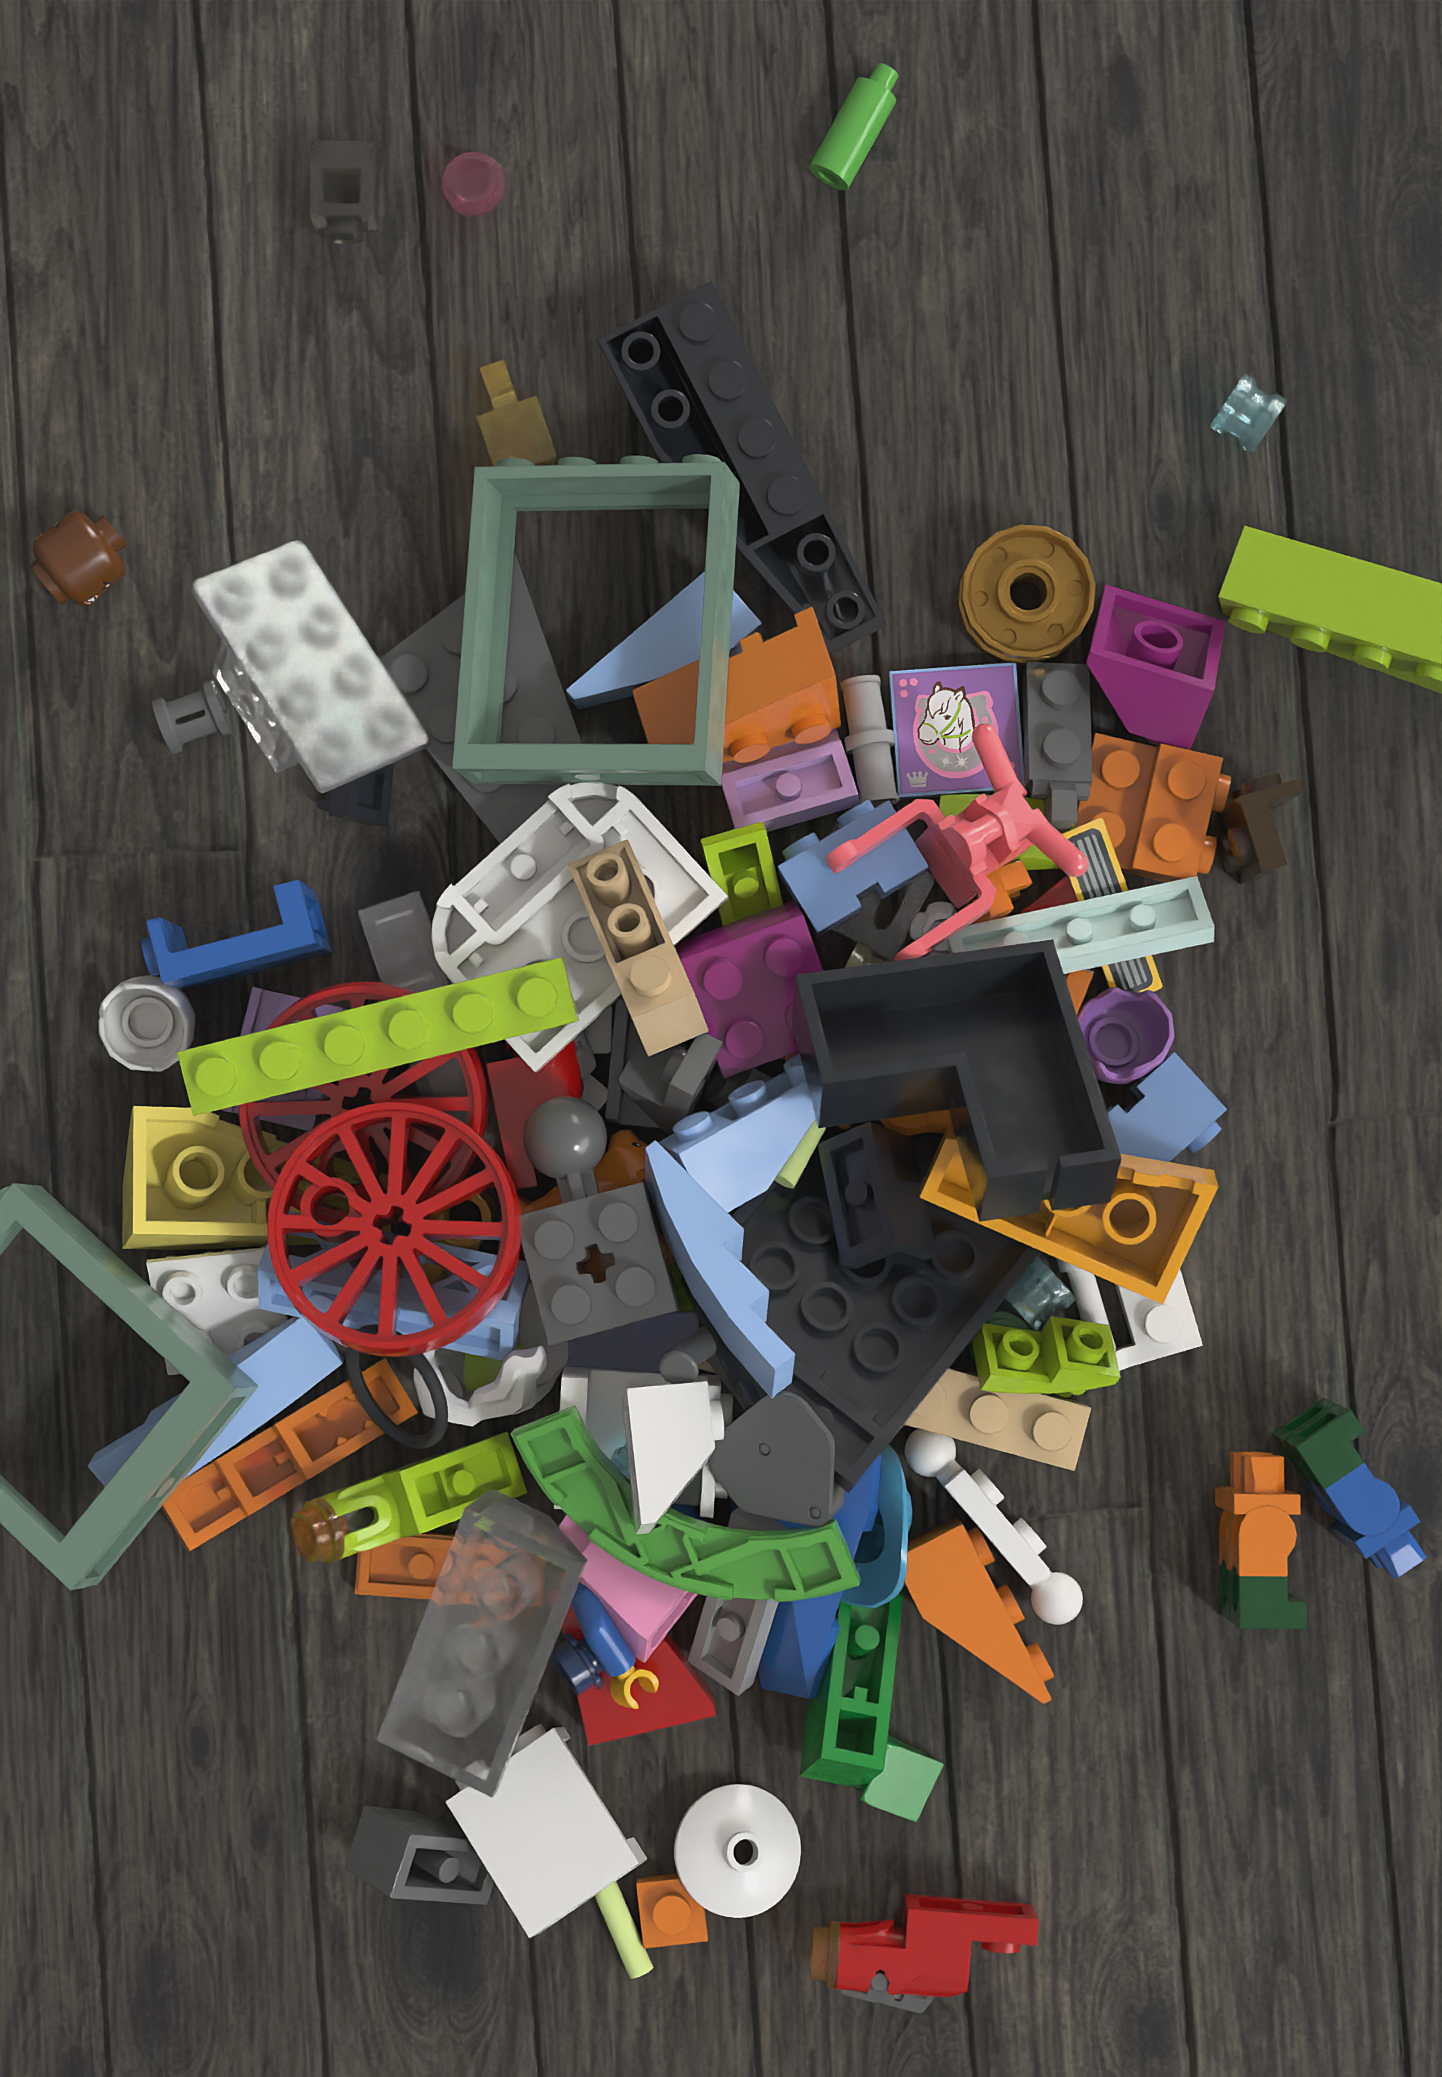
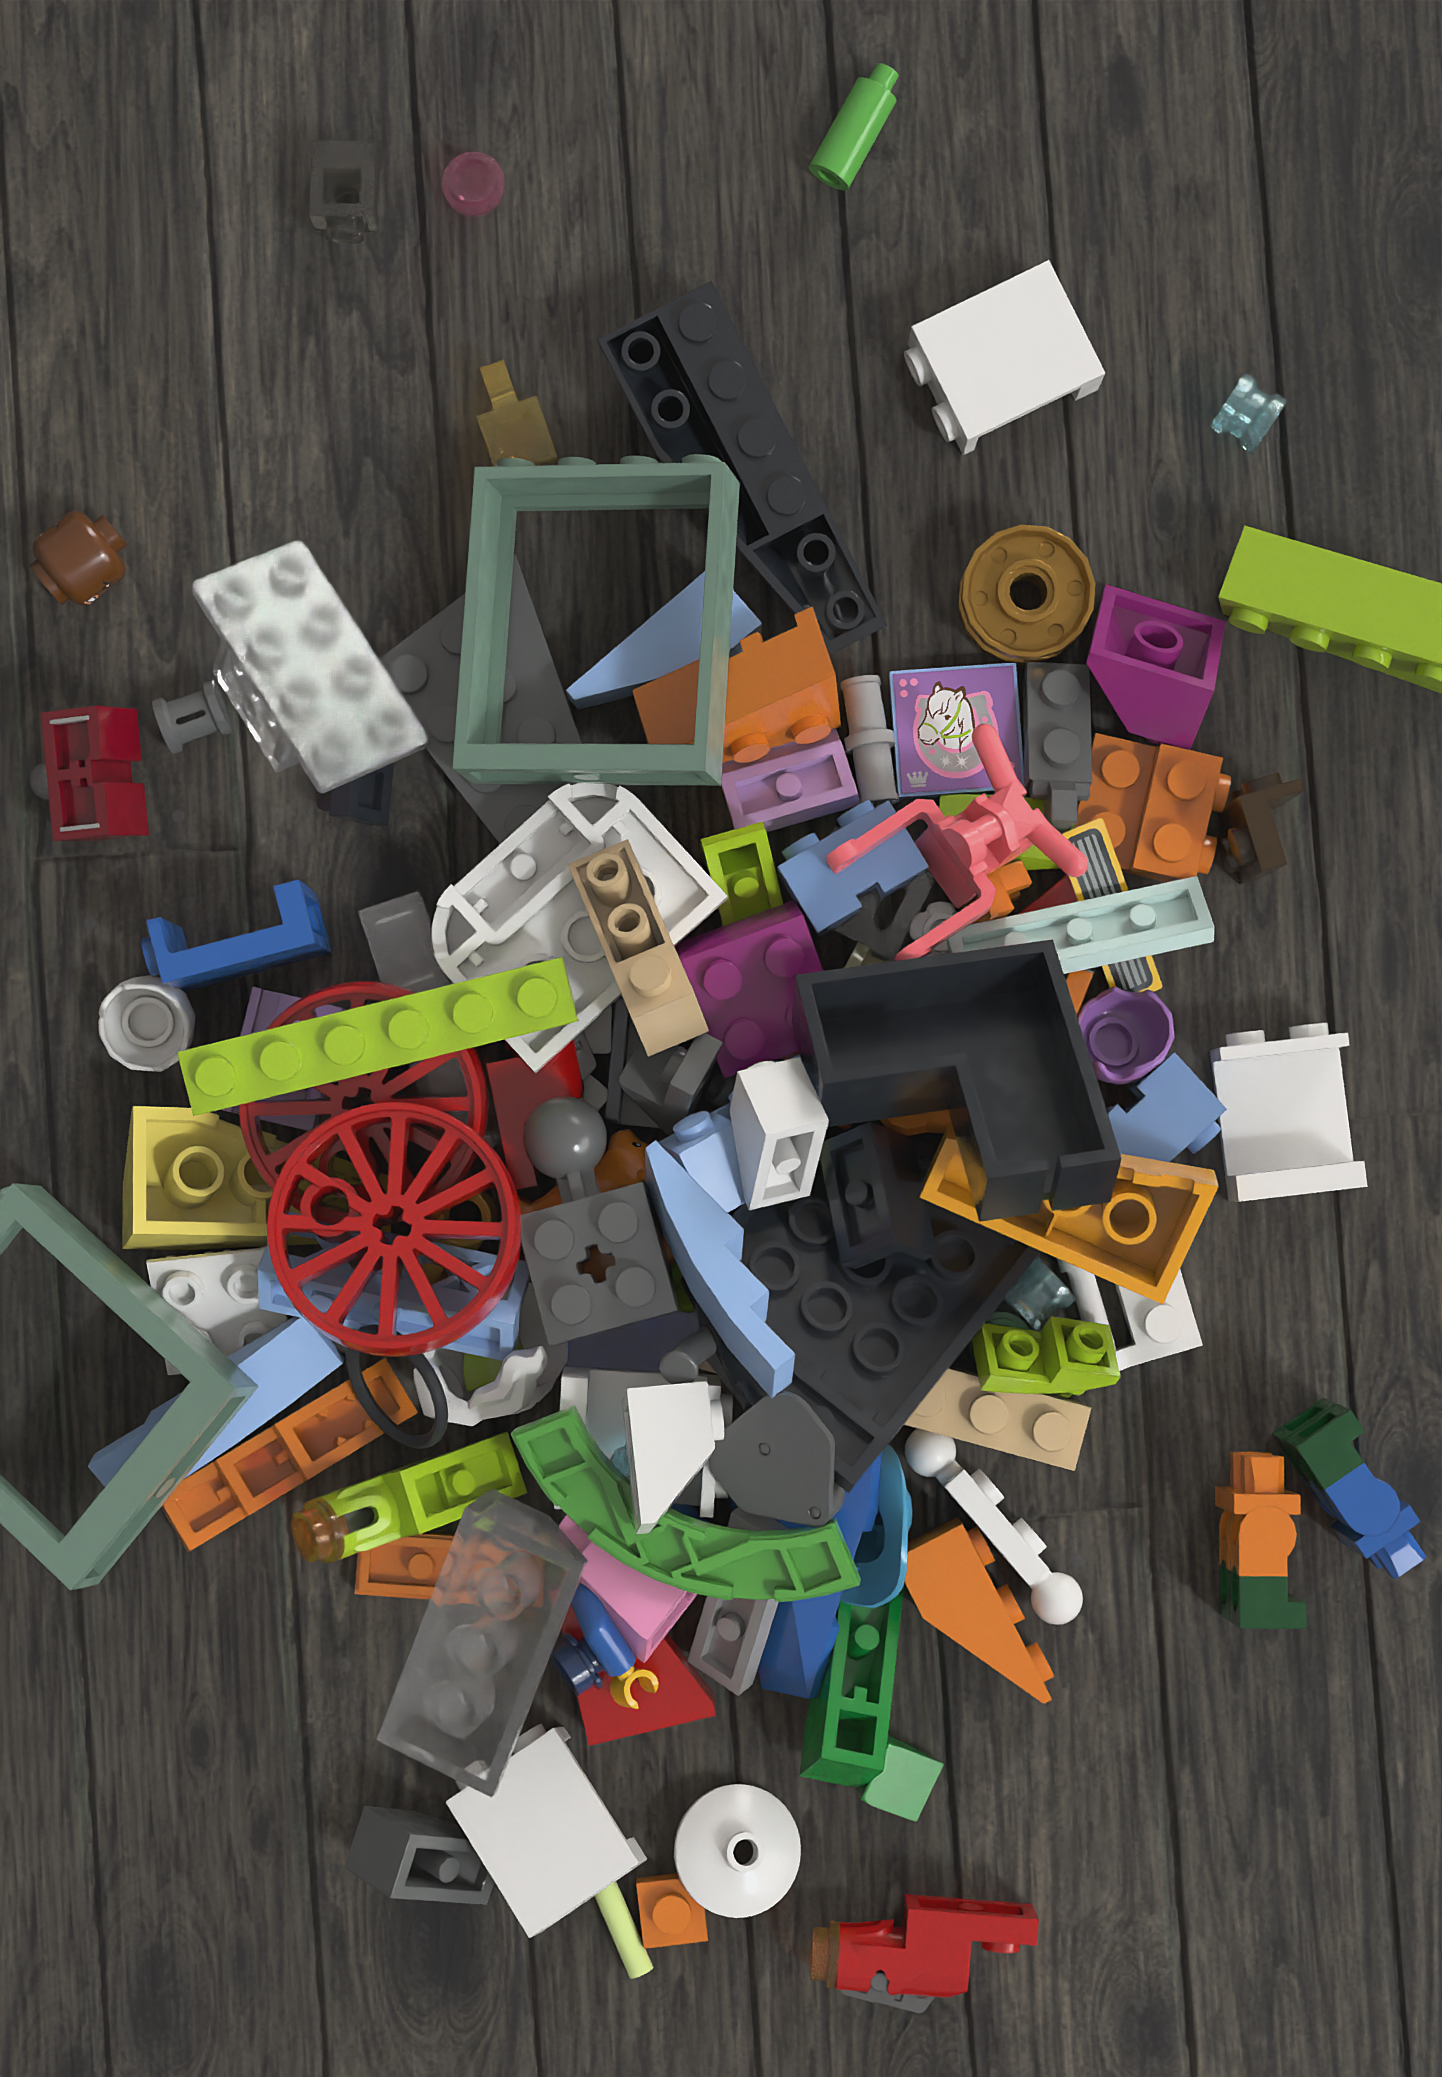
none -> dark red piece [30,705,149,842]
none -> white slope [730,1057,829,1210]
none -> white panel [904,260,1105,455]
none -> white panel [1209,1023,1367,1202]

